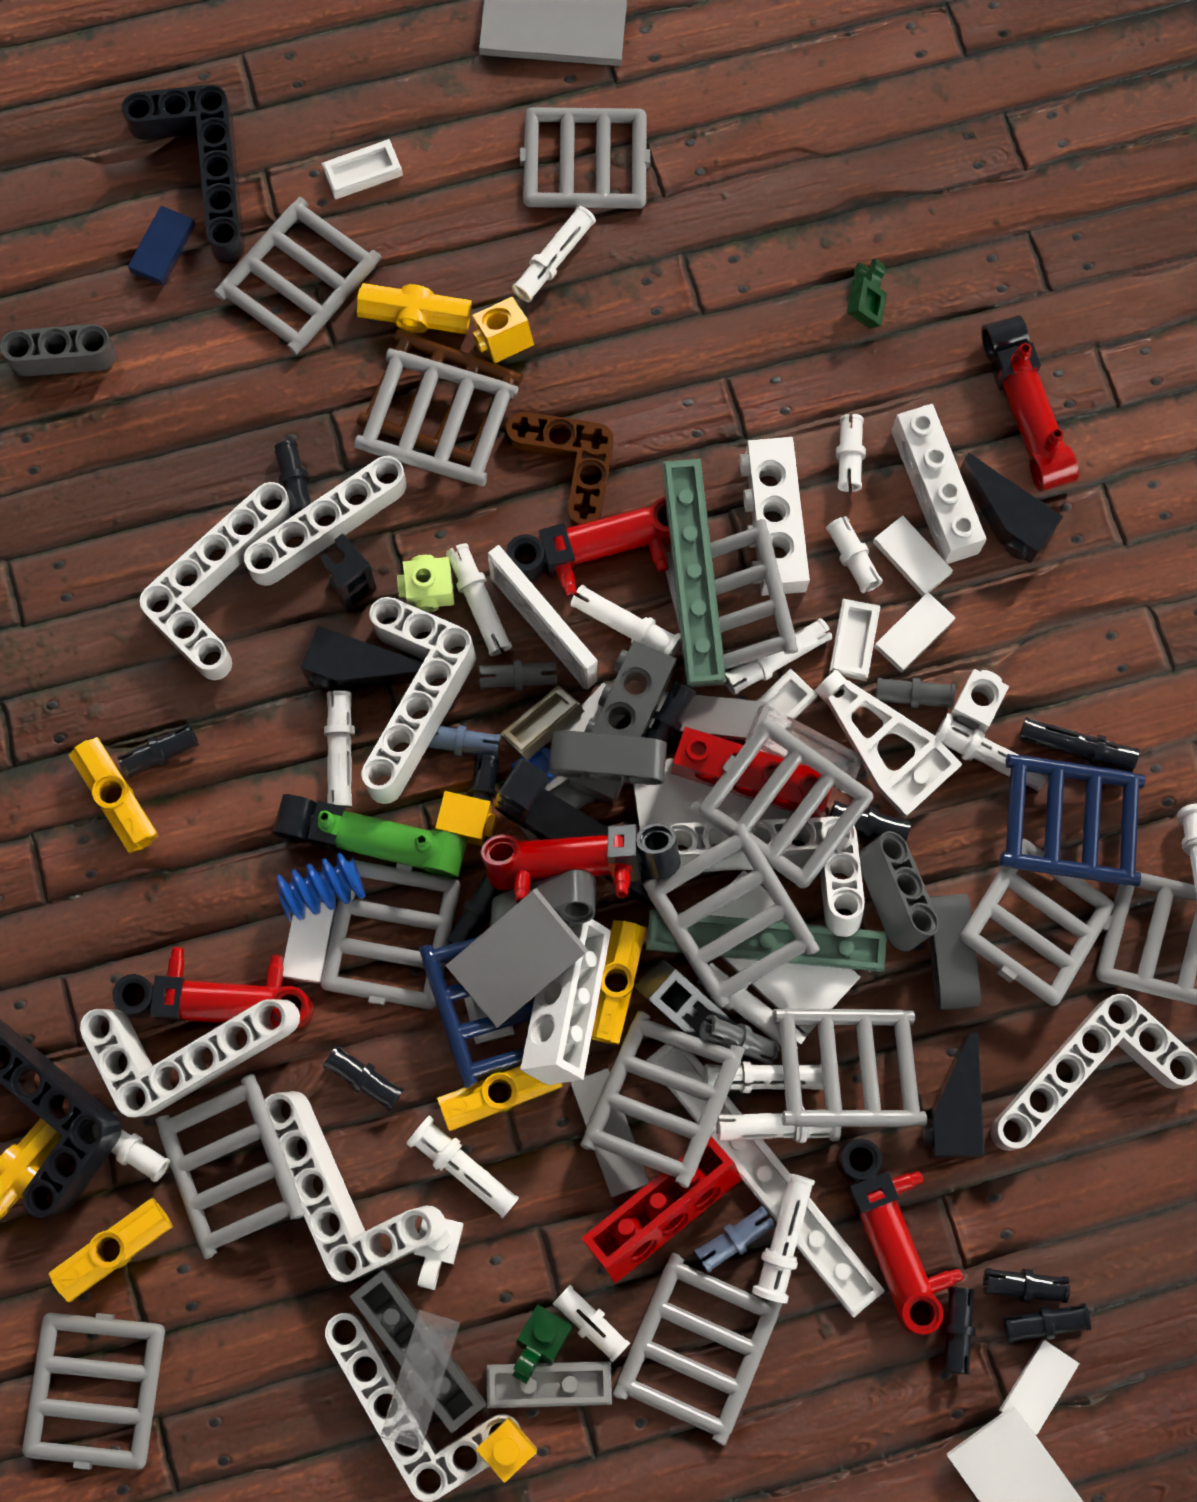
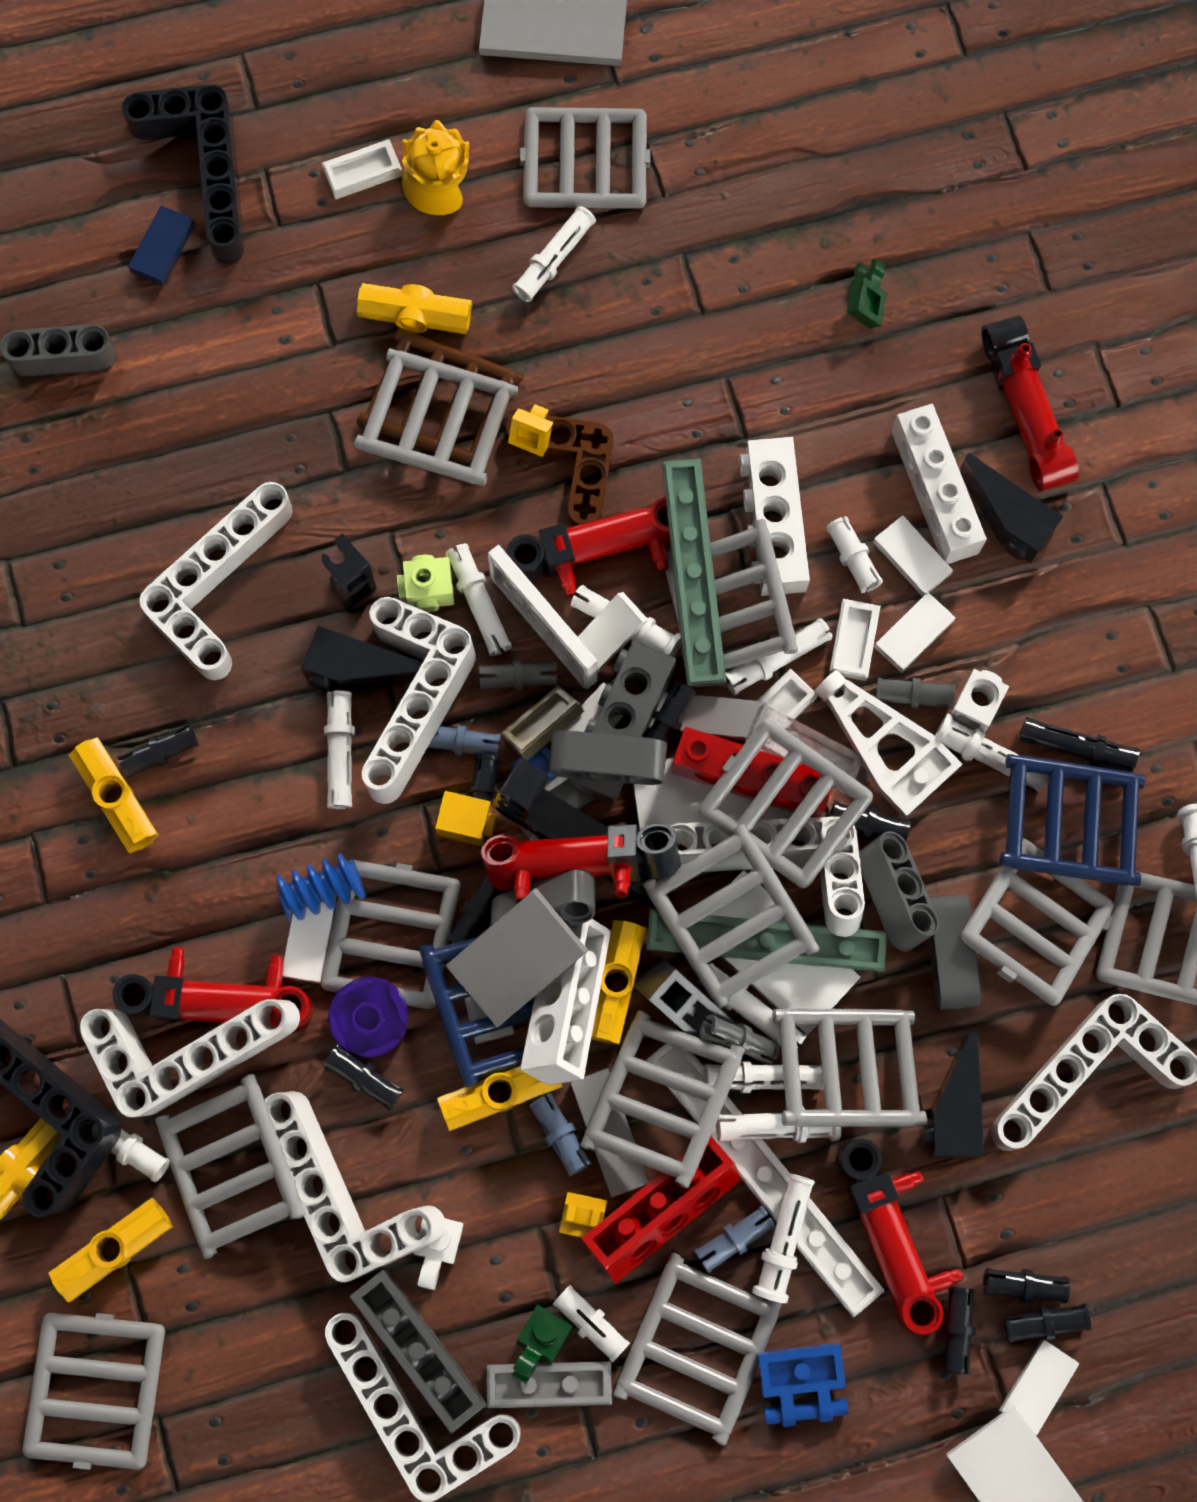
light grey bar [213,196,382,355] -> none
white beam [244,456,406,586] -> none
bright green piece [272,794,468,878] -> none
black pin [274,440,312,517] -> none
clear plate [380,1310,461,1450] -> none
white pin [406,1115,519,1218] -> none
yellow brick [472,297,534,364] -> none
yellow brick [476,1416,537,1483] -> none
white pin [836,414,866,492] -> none
none -> dark purple tile [328,976,409,1058]
none -> yellow hat [402,120,469,215]
none -> yellow tile [508,404,553,457]
none -> sand blue pin [529,1093,592,1177]
none -> yellow tile [559,1192,607,1238]
none -> white tile [578,592,648,673]
none -> blue plate [757,1343,849,1427]

